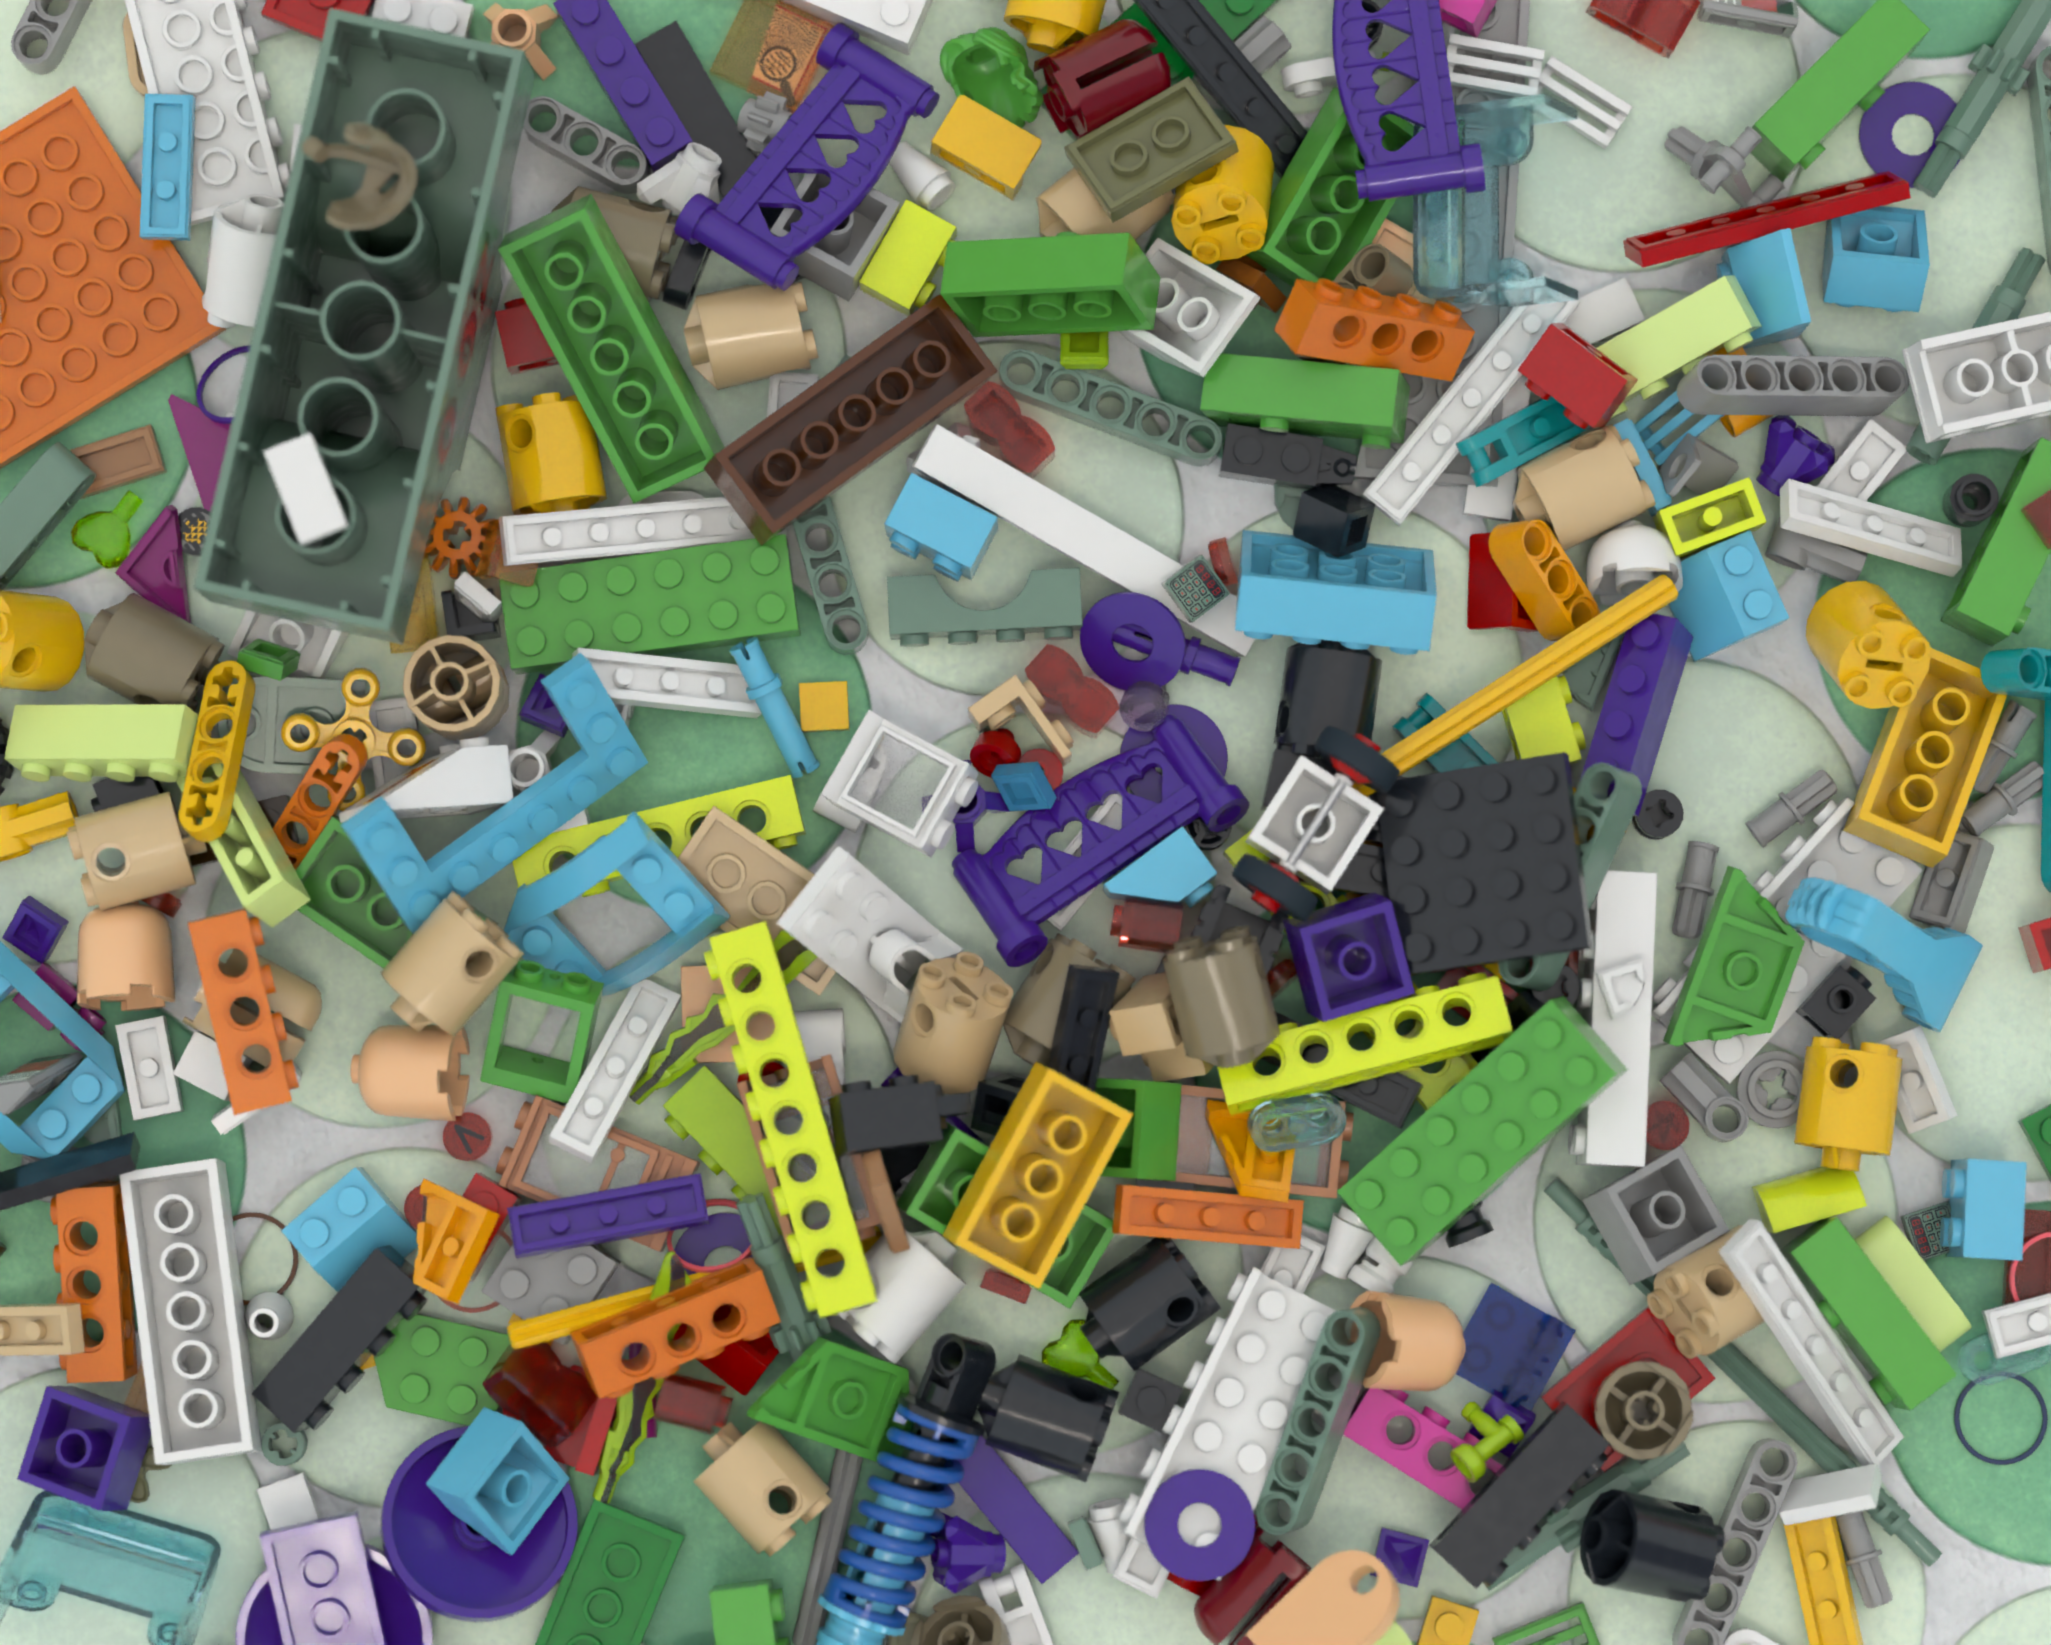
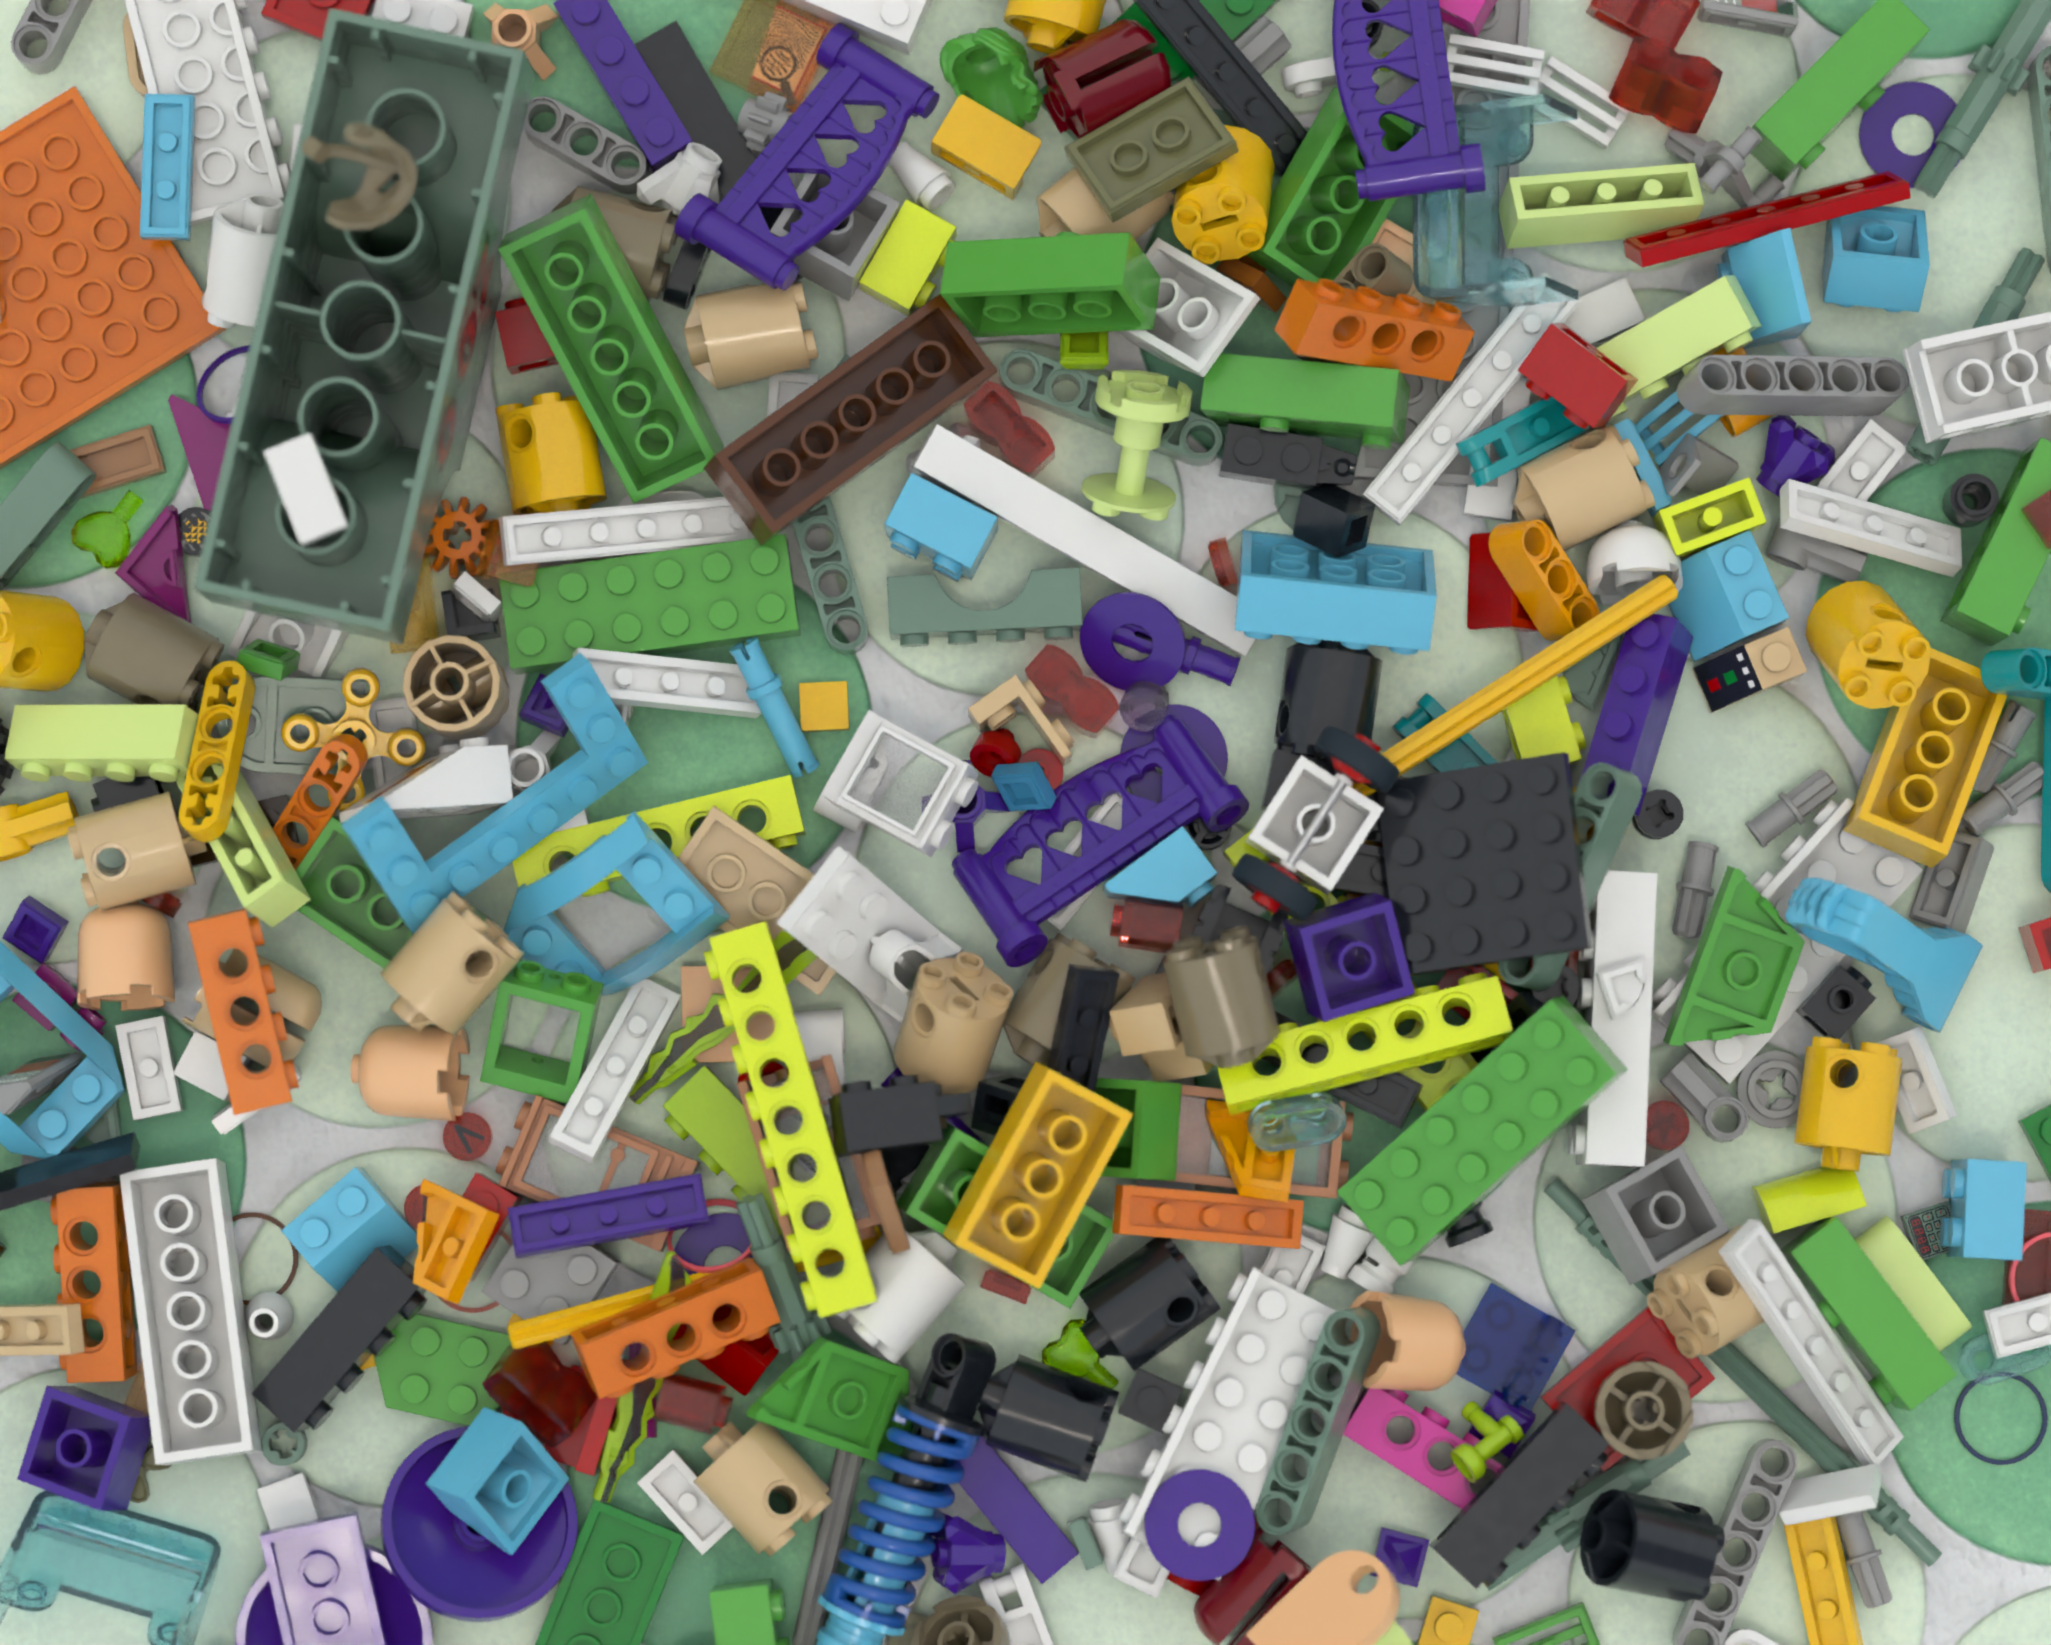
tile [1161,555,1231,623] -> none
none -> white plate [637,1449,733,1555]
none -> yellowish green piece [1081,370,1193,521]
none -> yellowish green brick [1498,163,1704,249]
none -> clear red brick [1608,36,1723,134]
none -> slope [1692,627,1807,713]

